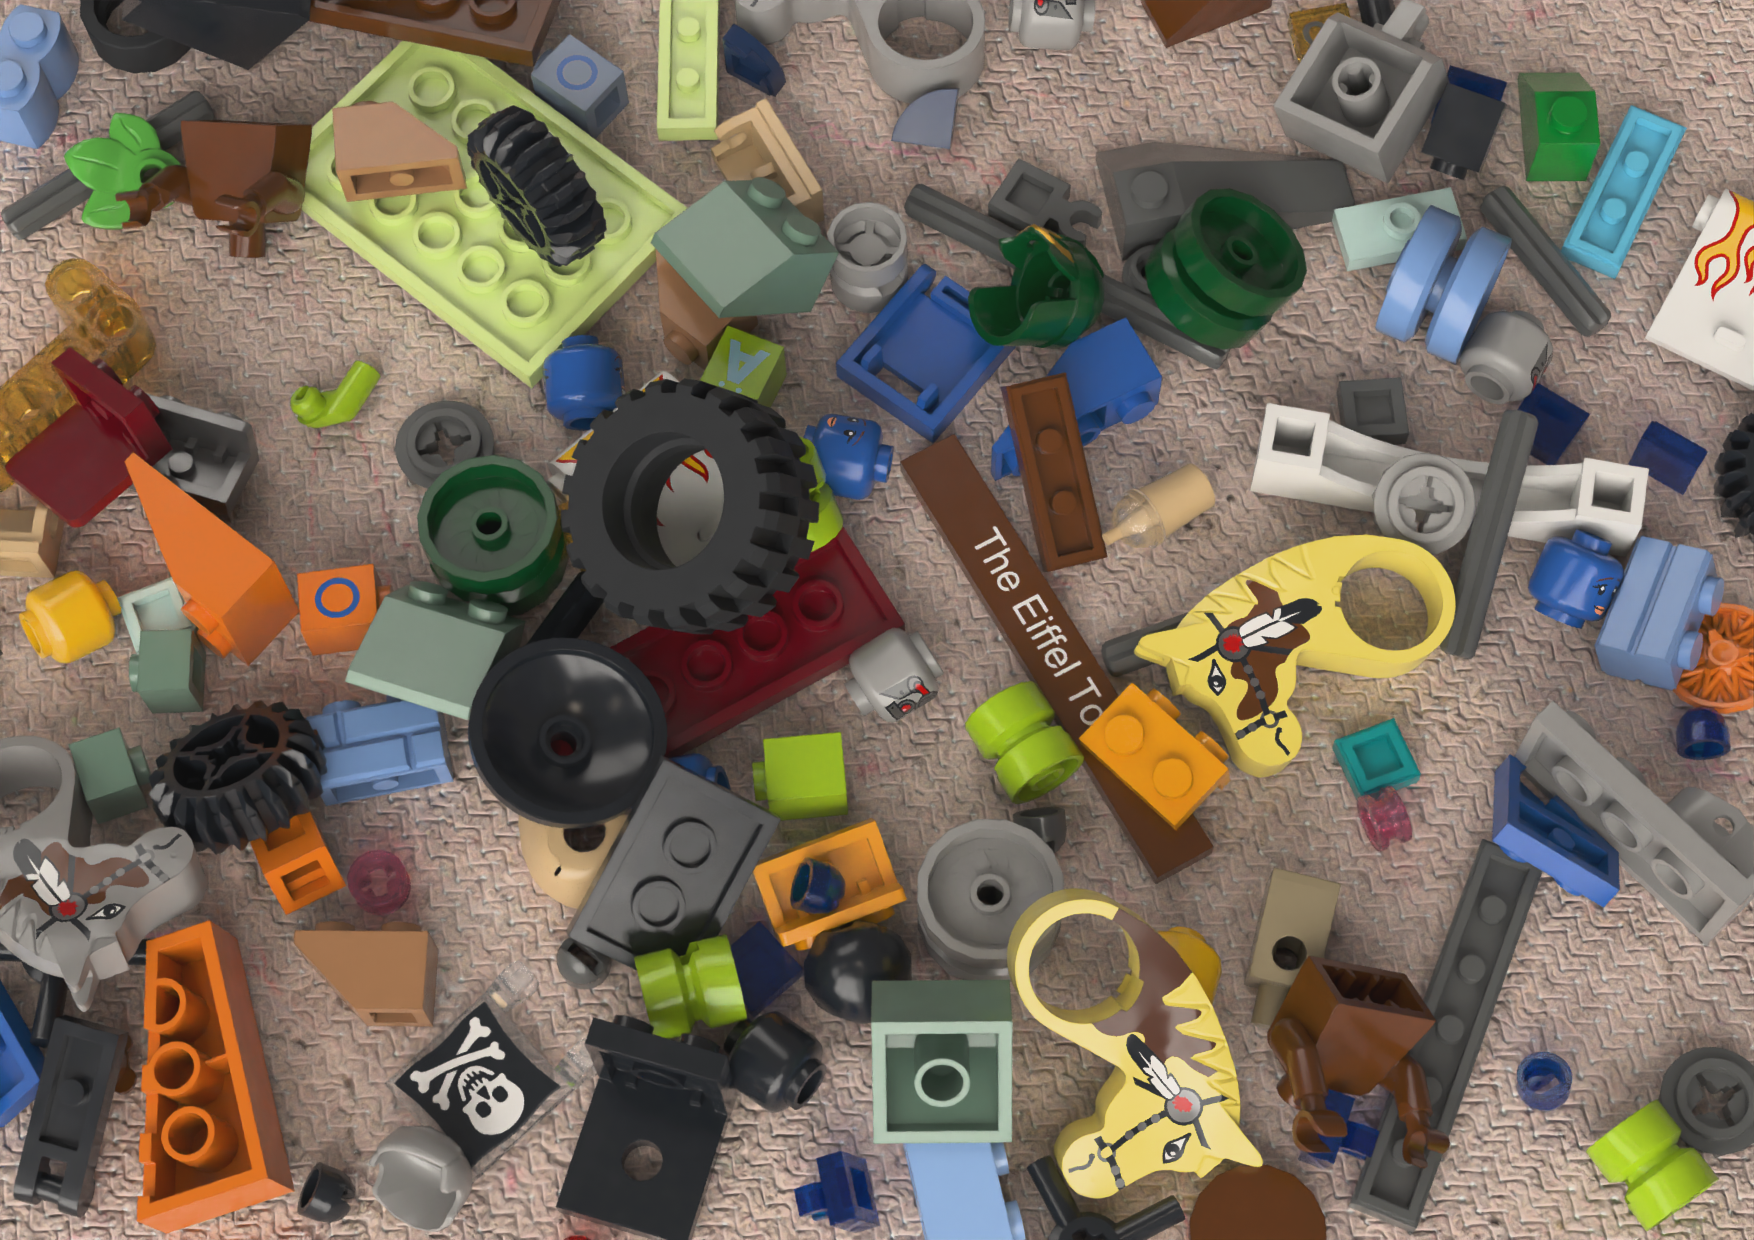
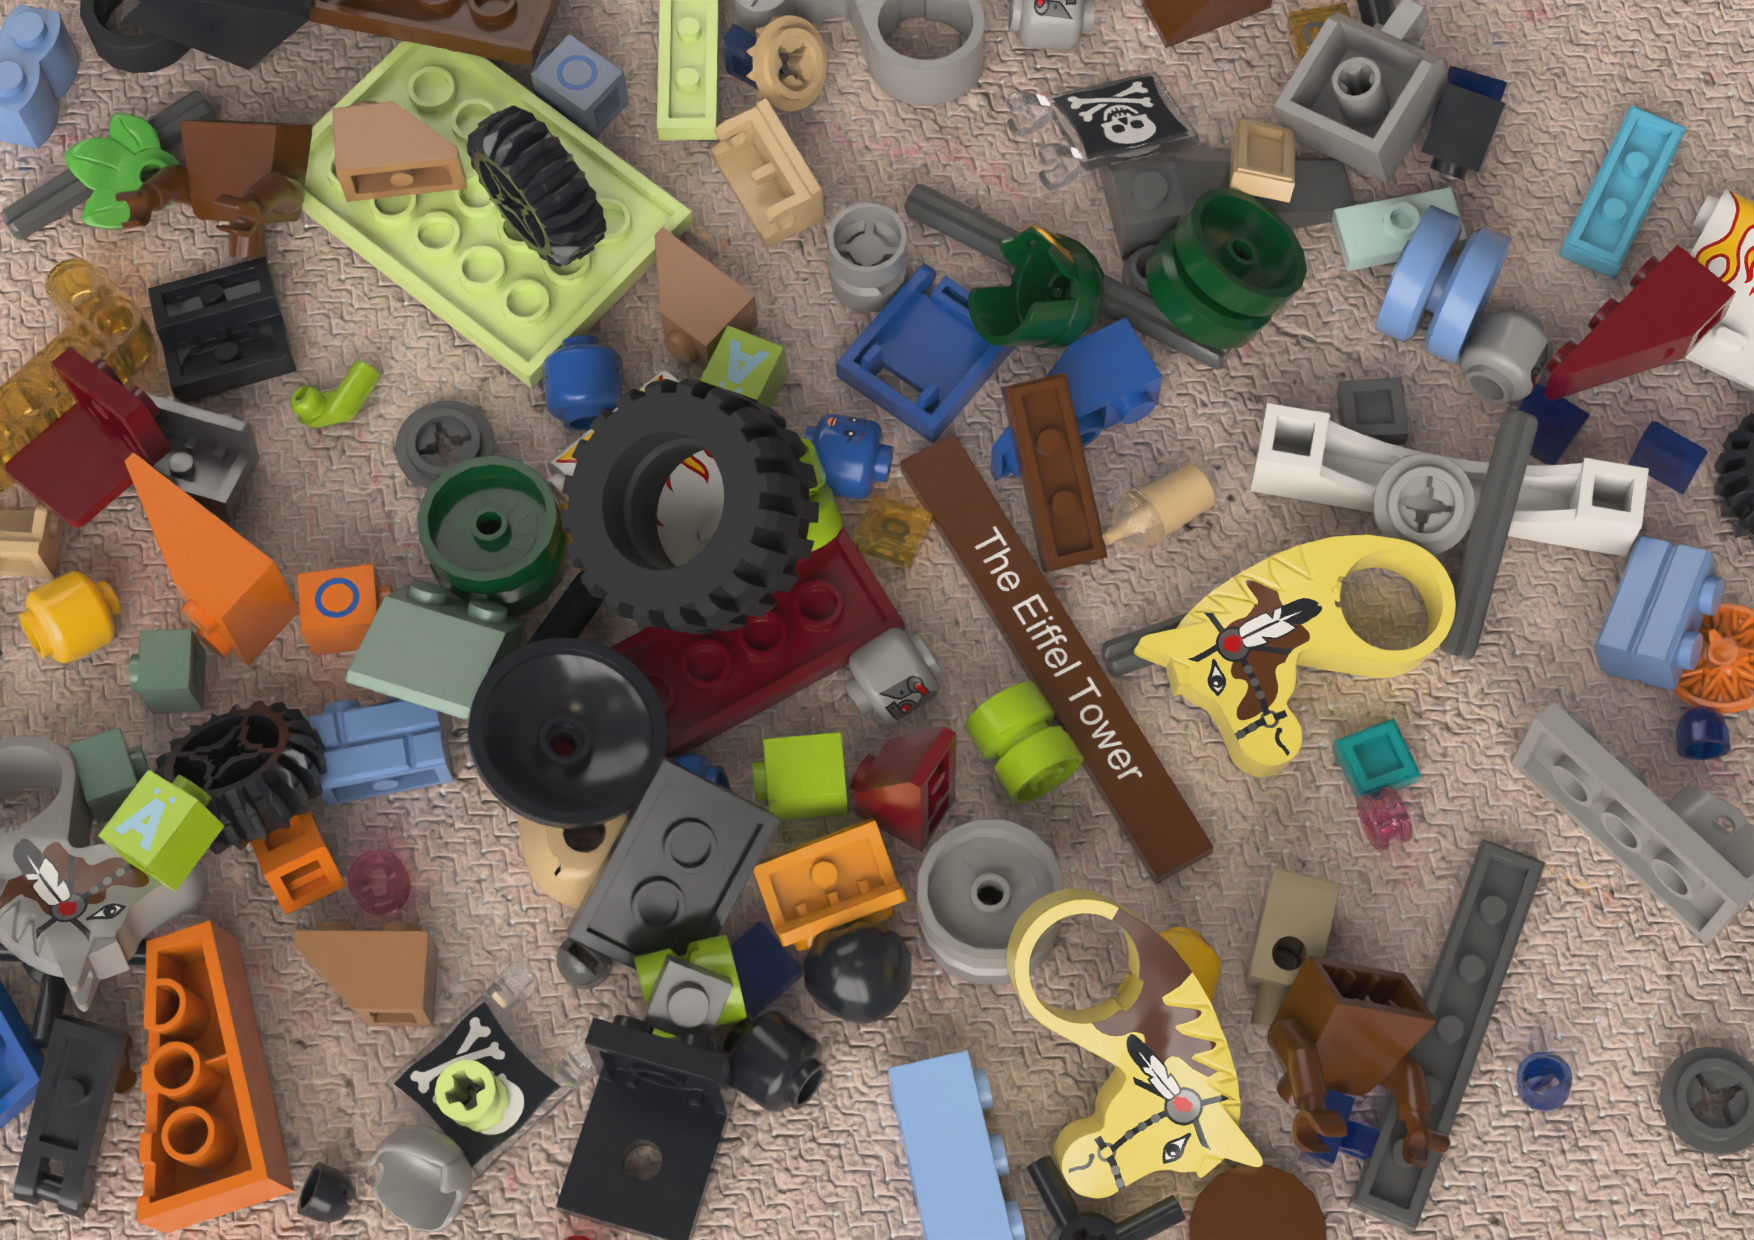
light aqua tile [117,577,198,654] -> none
sand green slope [651,177,839,318] -> none
hinge [790,857,846,914] -> none
clear blue tile [794,1151,880,1233] -> none
sand green slope [871,979,1013,1144] -> none
tile [891,88,960,149] -> none
dark grey plate [988,158,1102,247] -> none
dark grey hinge [1013,807,1067,853] -> none
light orange bracket [1079,682,1231,830] -> none
dark grey axle [1480,186,1611,337] -> none
blue wing [1492,754,1620,908] -> none
green slope [1517,72,1600,181] -> none
blue head [1528,529,1624,629] -> none
lime wheel [1586,1099,1719,1231] -> none
none -> lime brick [98,769,224,892]
none -> black slope [148,256,297,403]
none -> yellowish green bush [435,1059,509,1132]
none -> plate [641,954,733,1040]
none -> tan gear [746,15,828,112]
none -> dark red slope [850,726,956,852]
none -> clear yellow tile [853,494,933,569]
none -> flag [1007,71,1199,190]
none -> tan tile [1229,118,1295,203]
none -> dark red slope [1544,245,1736,401]

